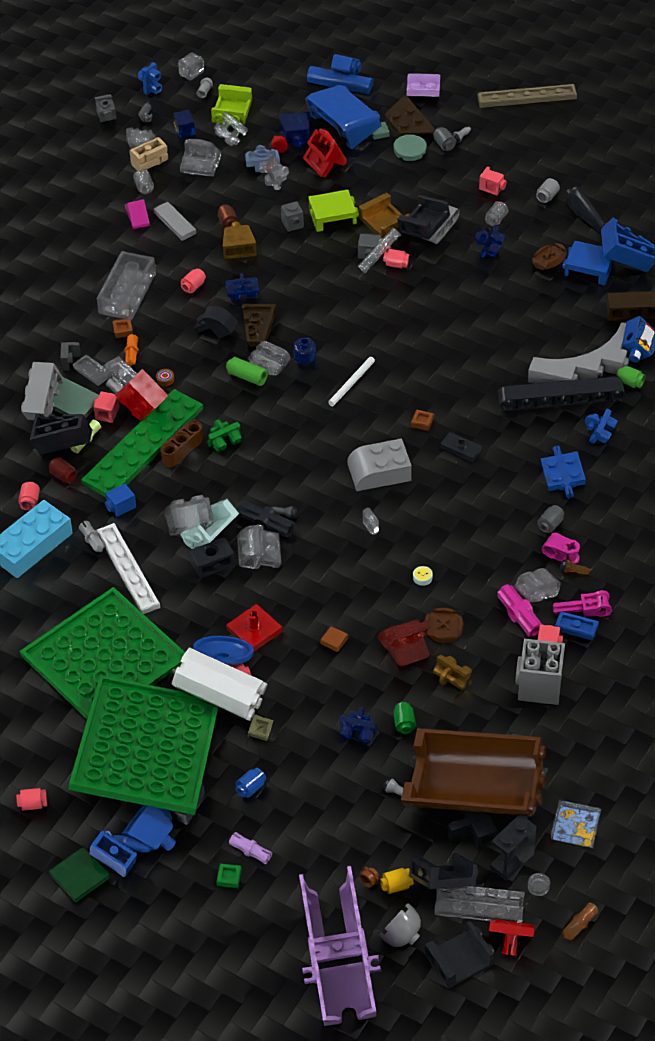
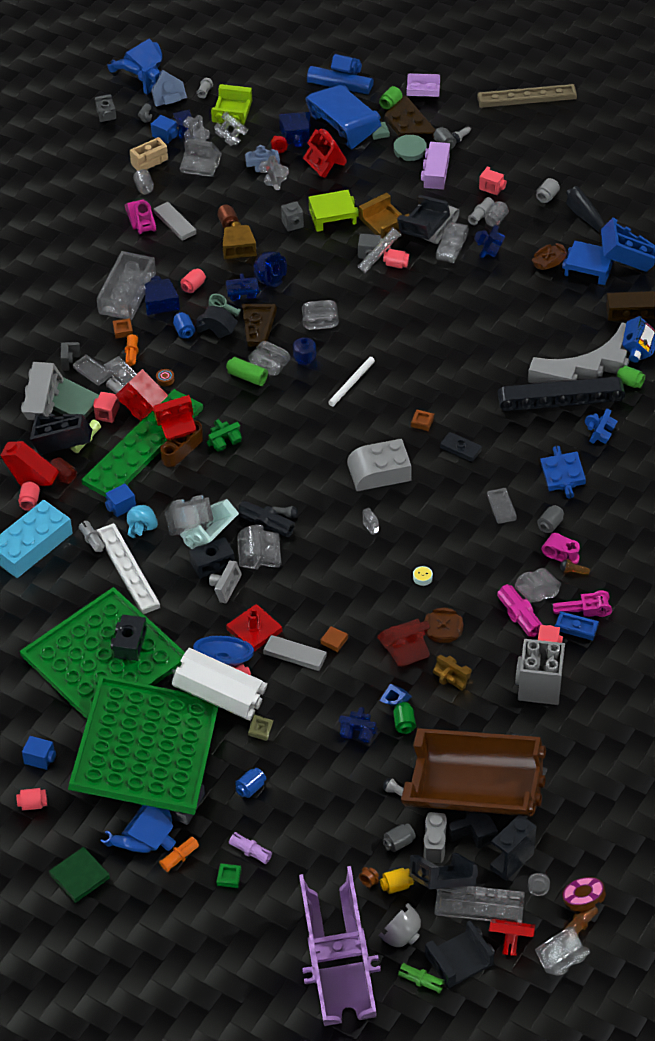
blue brick [89,831,137,877] -> none
clear hair [126,127,156,149] -> none
clear brick [178,52,204,81] -> none
clear tile [551,800,601,848] -> none
none -> red slope [0,441,59,486]
none -> blue brick [22,736,56,770]
none -> blue torso [107,38,162,75]
none -> black brick [111,614,147,661]
none -> medium azure piece [127,505,158,538]
none -> dark pink piece [134,201,156,235]
none -> clear blue torso [145,276,180,315]
none -> sand blue plate [151,70,187,107]
none -> blue brick [151,115,178,143]
none -> red piece [153,395,196,440]
none -> orange axle [159,837,199,872]
none -> blue brick [173,312,195,339]
none -> clear hips [183,115,210,149]
none -> sand green bar [208,294,241,317]
none -> light grey tile [209,561,242,603]
none -> clear blue cylinder [254,251,287,287]
none -> light grey tile [263,635,327,671]
none -> clear brick [302,300,339,329]
none -> bright green brick [379,86,402,110]
none -> blue brick [379,684,412,706]
none -> dark grey brick [383,823,416,852]
none -> bright green pin [398,963,445,993]
none -> lavender brick [421,142,450,190]
none -> light grey brick [424,812,447,863]
none -> clear beam [436,221,469,263]
none -> light grey pin [468,197,494,225]
none -> clear tile [487,488,516,524]
none -> clear bracket [535,926,590,975]
none -> tile [562,877,606,911]

